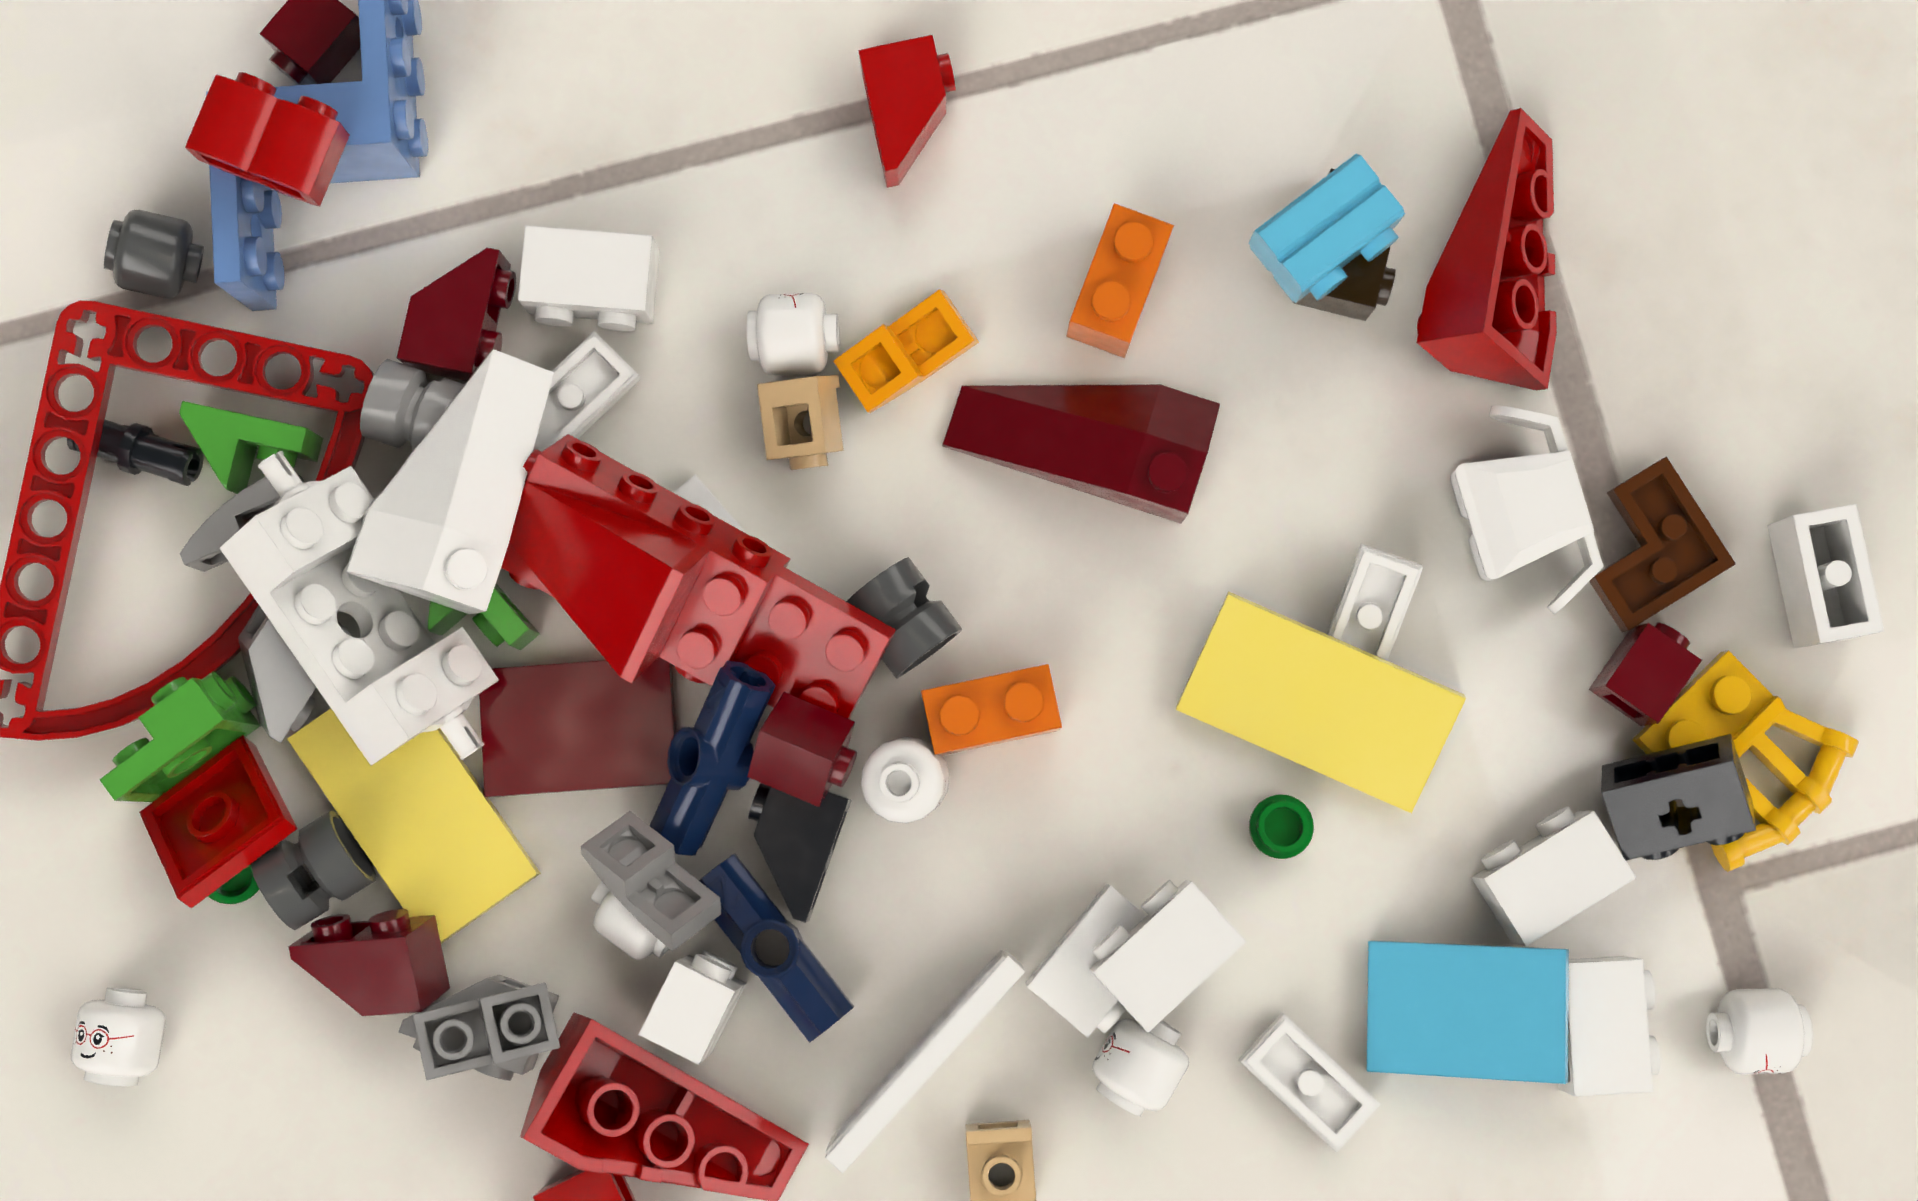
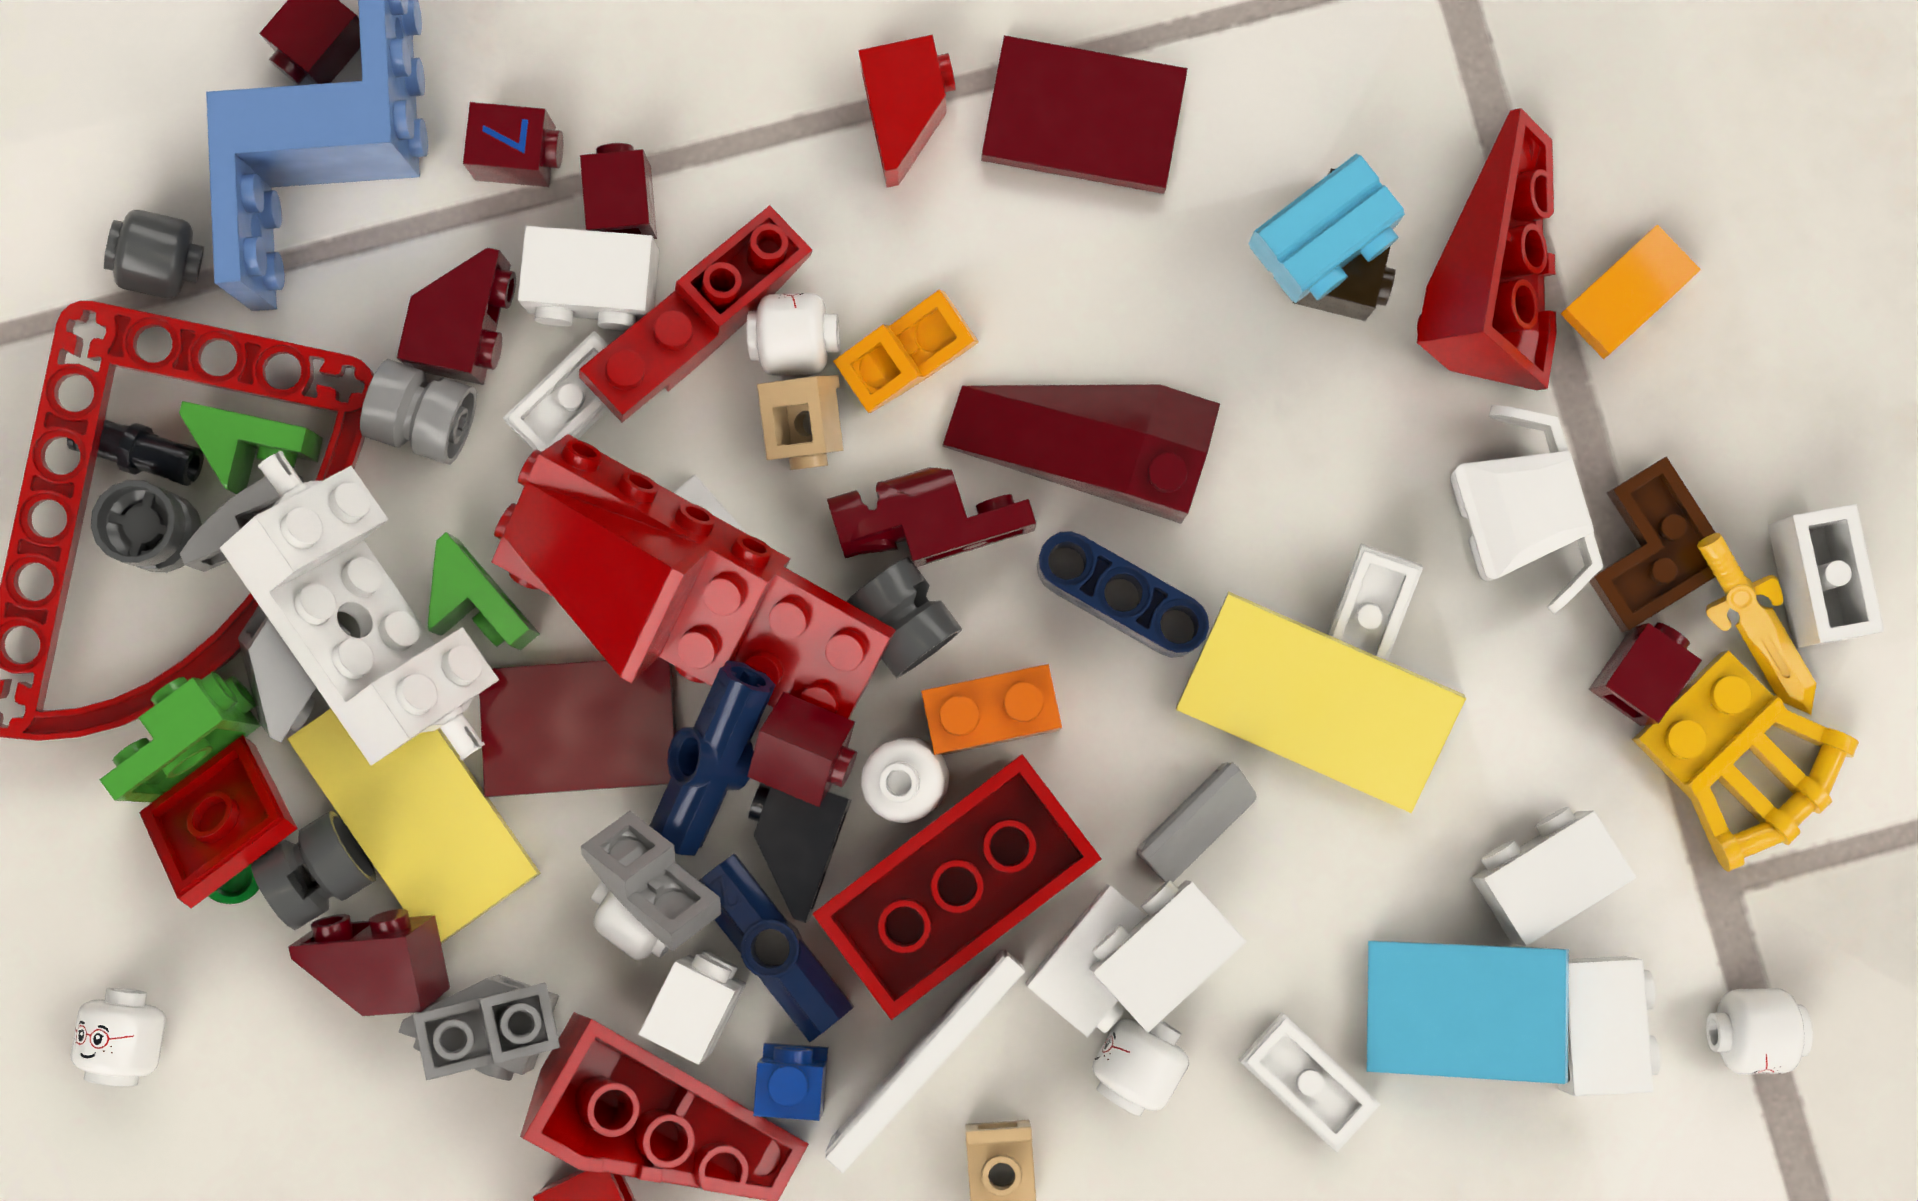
red brick [185,72,350,207] -> none
white wedge [345,349,554,615] -> none
orange brick [1066,203,1174,358] -> none
green plate [1249,795,1314,859] -> none
brick [1601,734,1756,860] -> none
none -> dark grey wheel [91,480,202,573]
none -> dark red brick [463,102,563,187]
none -> red slope [579,205,812,423]
none -> dark red brick [580,143,657,239]
none -> blue brick [753,1043,829,1121]
none -> red brick [812,754,1102,1020]
none -> dark red plate [827,467,1036,567]
none -> dark red tile [981,35,1188,194]
none -> dark blue beam [1037,531,1209,658]
none -> light grey slope [1136,762,1257,883]
none -> light orange slope [1560,224,1701,359]
none -> yellow sword [1697,533,1817,715]

